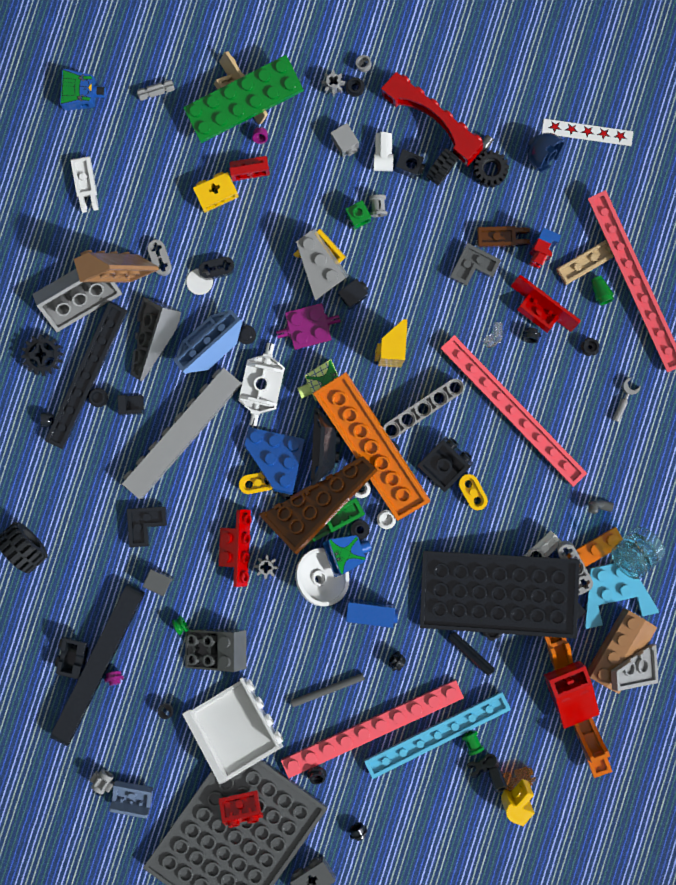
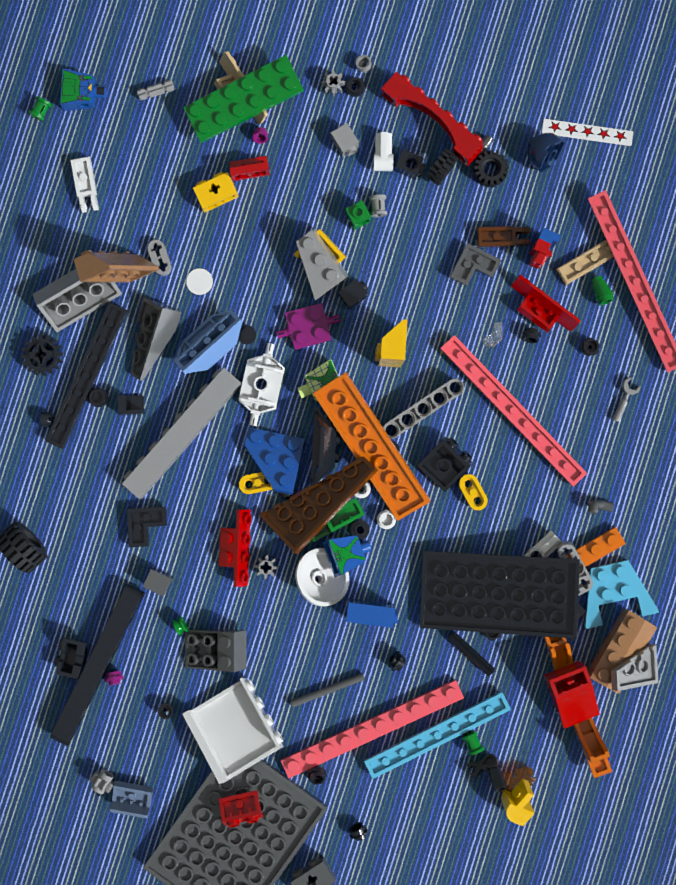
black beam [199,257,235,280] -> none
clear light blue wheel [611,527,665,579] -> none
none -> green bush [28,96,52,122]

